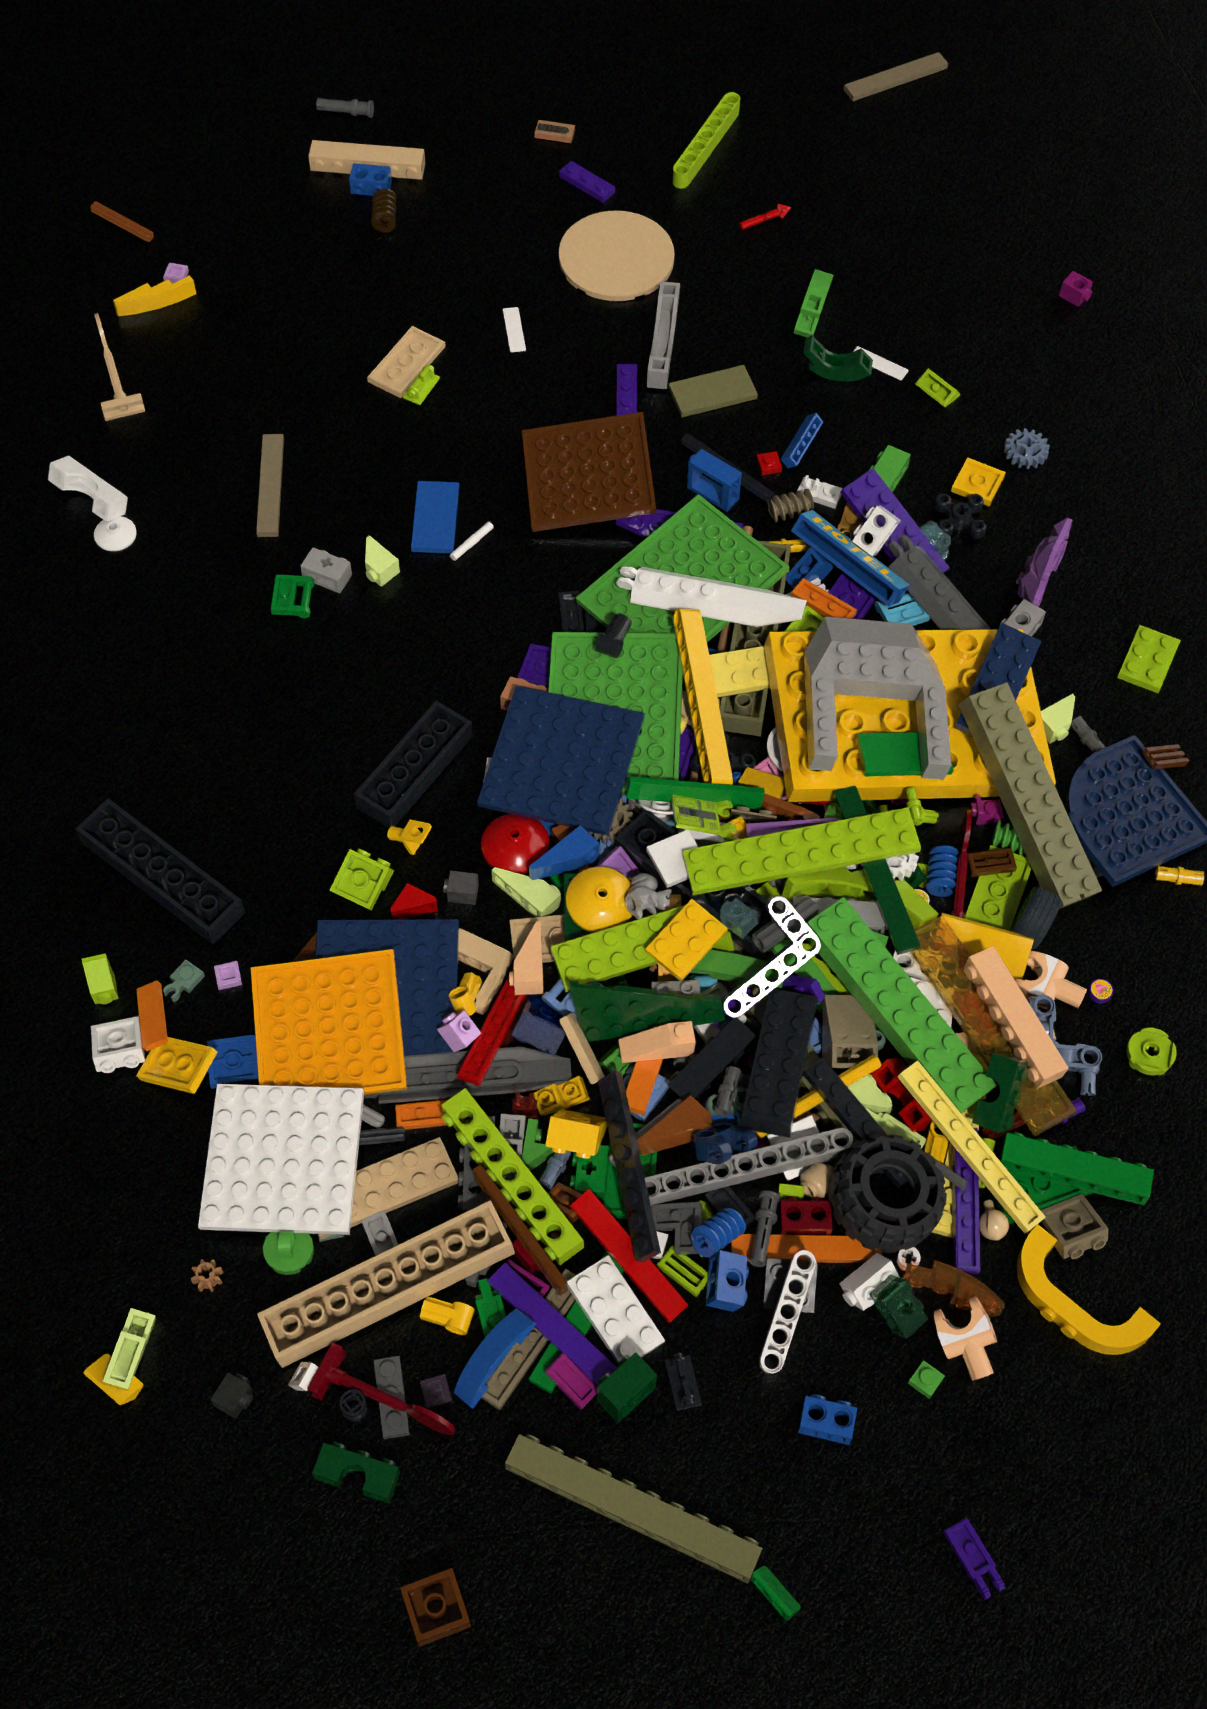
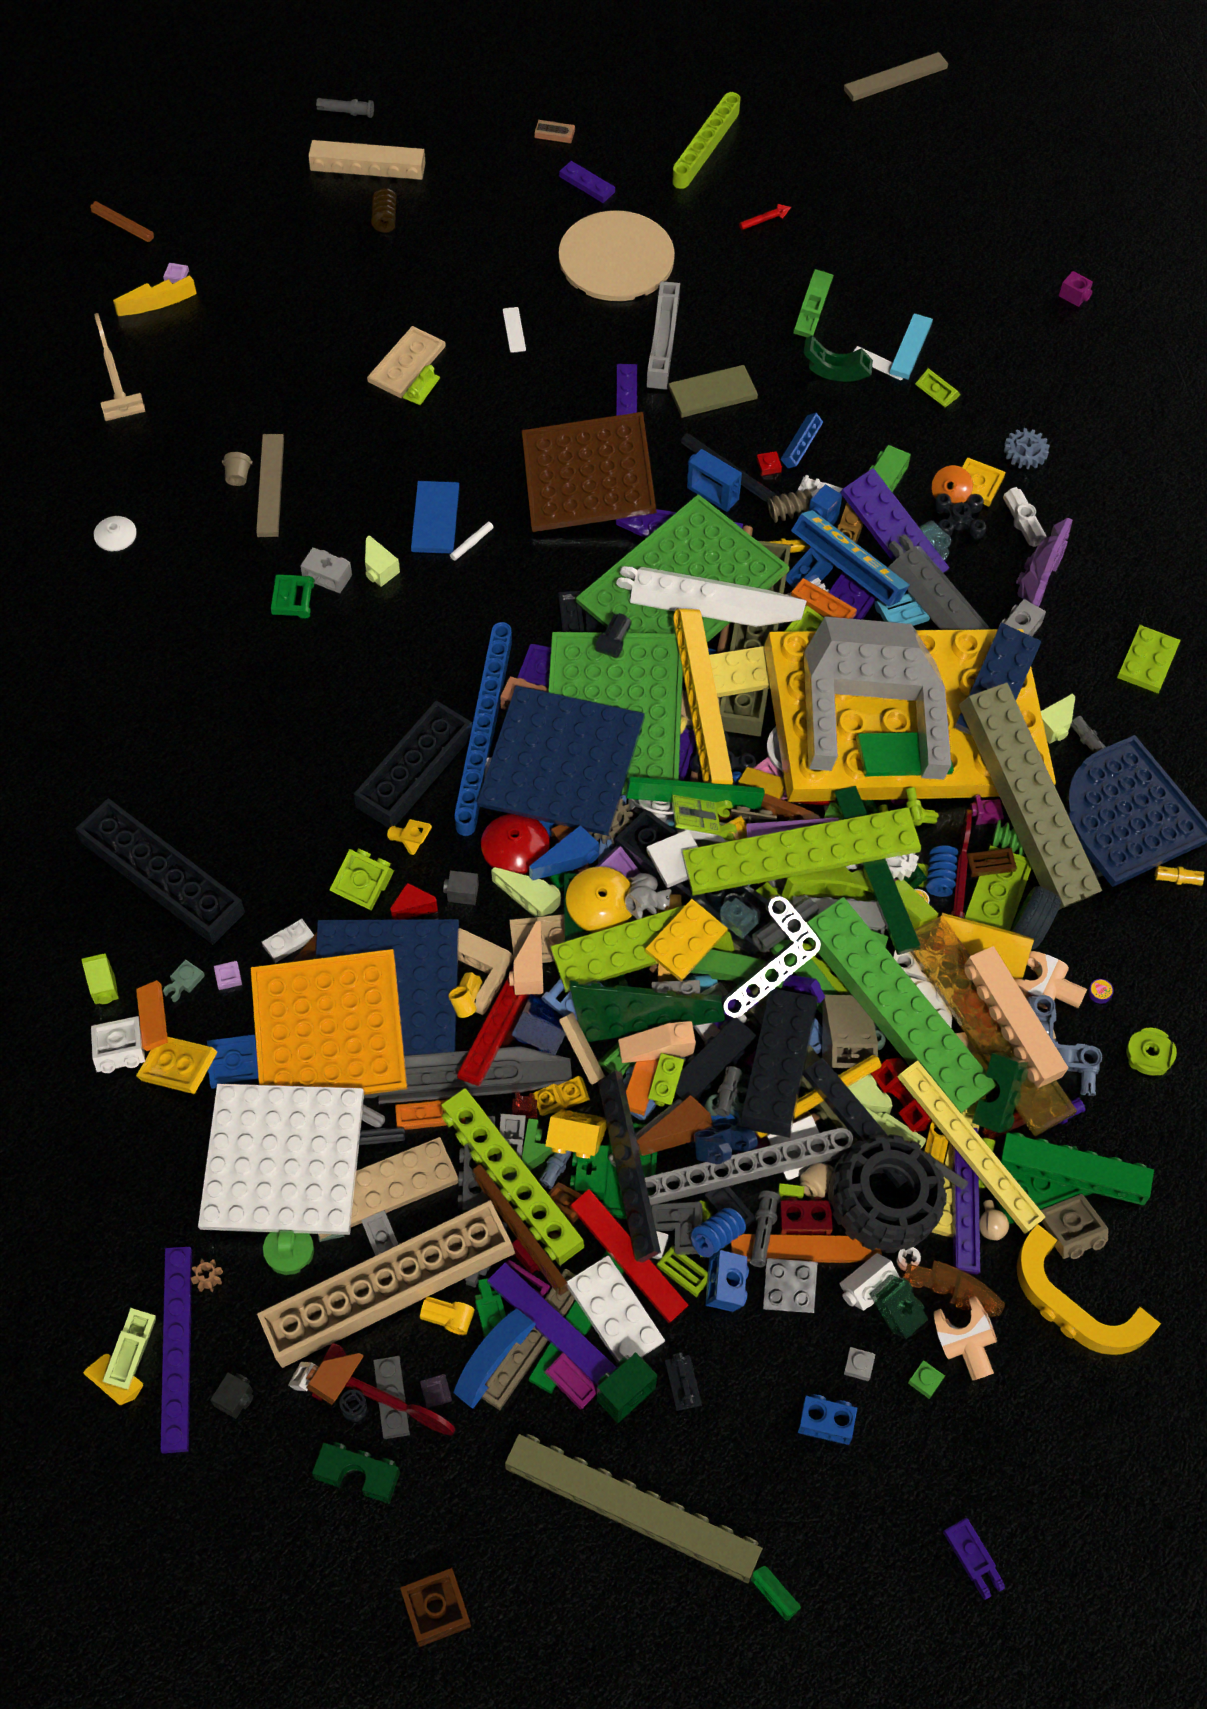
white arch [48,456,128,522] -> none
blue brick [349,163,392,196] -> none
lavender brick [437,1011,481,1052] -> none
white beam [759,1250,816,1374] -> none
white brick [852,505,901,556] -> none
reddish brown tile [1142,744,1189,770] -> none
none -> dark purple plate [161,1247,192,1453]
none -> dark tan piece [222,452,252,486]
none -> white plate [262,919,314,963]
none -> dark orange slope [306,1353,363,1405]
none -> blue beam [455,622,512,836]
none -> lime hinge [648,1053,684,1107]
none -> blue brick [809,484,842,525]
none -> light grey plate [844,1347,875,1381]
none -> medium azure tile [889,314,933,379]
none -> orange dish [932,465,973,504]
none -> white piece [1003,487,1047,547]

